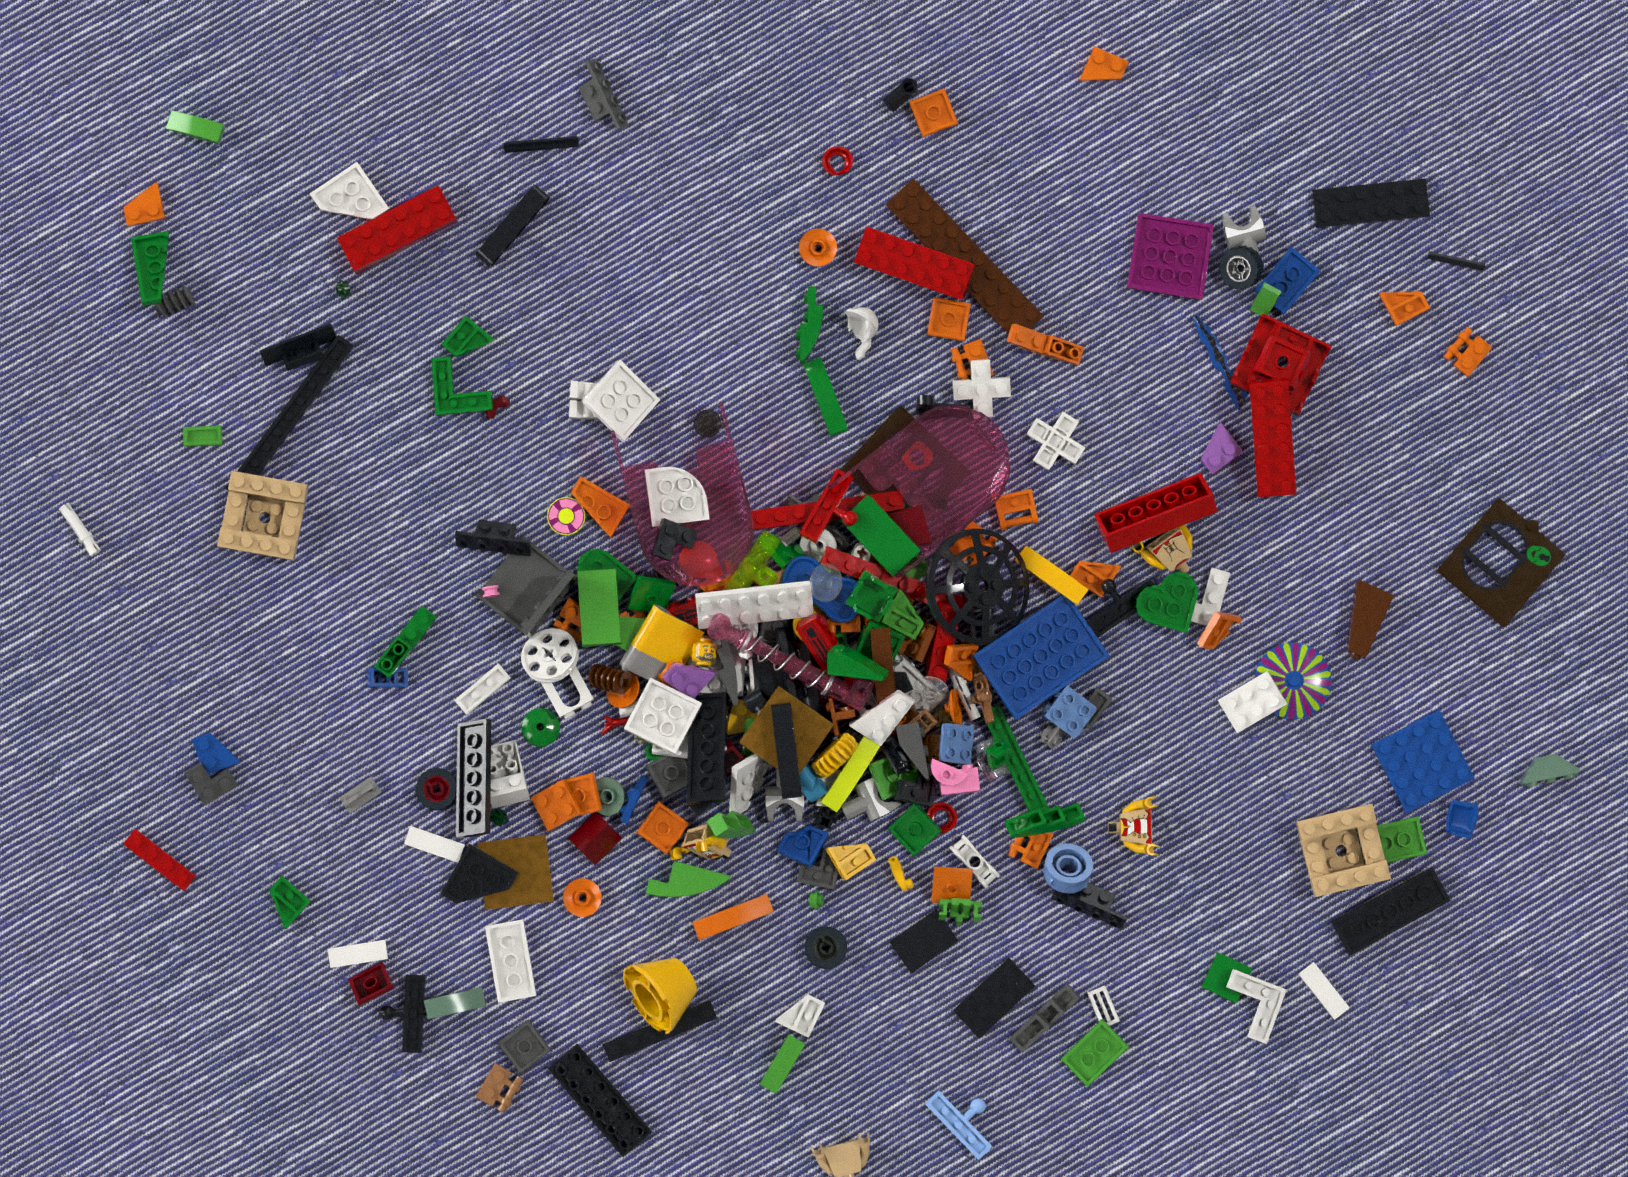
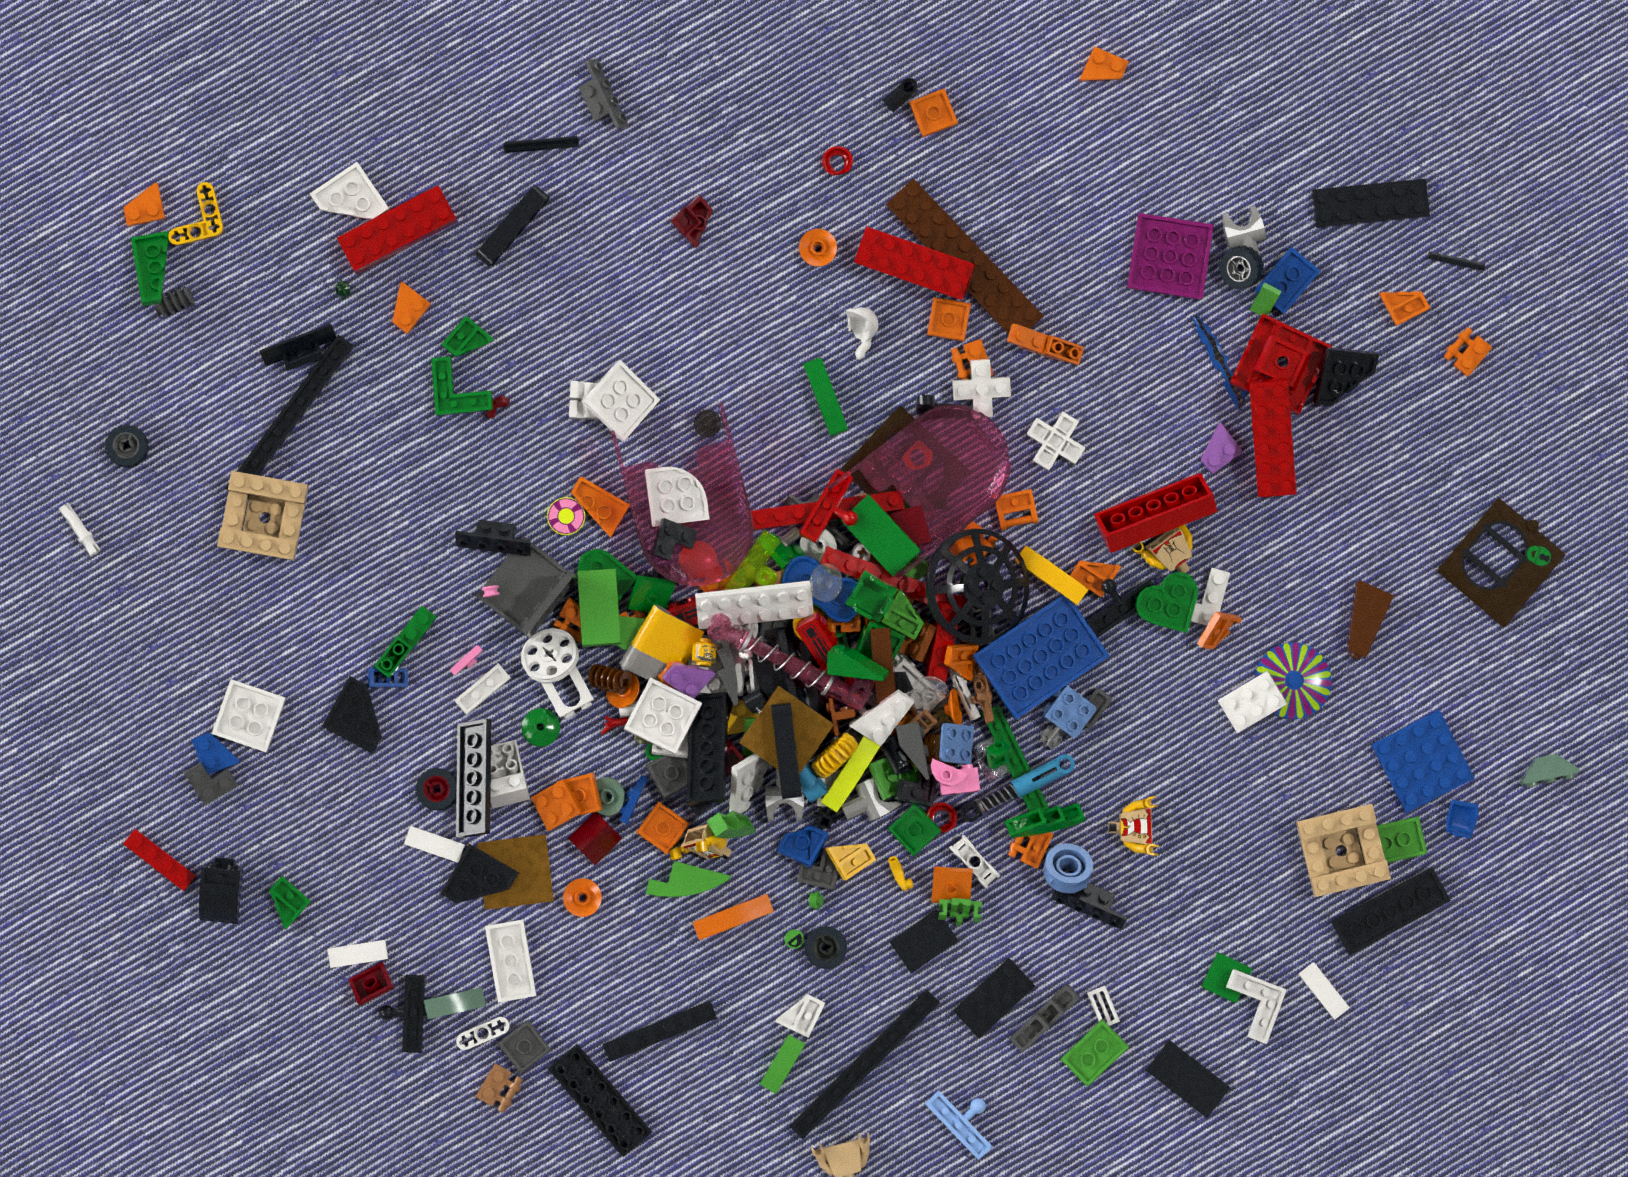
bright green slope [166,111,225,145] -> none
bright green tile [183,425,223,447] -> none
light grey hinge [340,776,382,814] -> none
dark green plate [490,808,509,827] -> none
yellow cone [623,958,697,1034] -> none
green slope [796,286,823,365] -> none
none -> black wheel [105,424,149,468]
none -> yellow beam [168,182,224,246]
none -> black piece [199,856,244,924]
none -> white plate [212,679,286,753]
none -> black plate [322,676,382,754]
none -> orange wing [392,282,431,334]
none -> bright pink plate [450,645,483,675]
none -> white beam [456,1017,510,1050]
none -> dark red slope [669,195,713,248]
none -> bright green tile [785,929,804,949]
none -> black plate [789,989,940,1139]
none -> piece [961,754,1075,822]
none -> black tile [1146,1040,1231,1118]
none -> black plate [1313,347,1379,406]

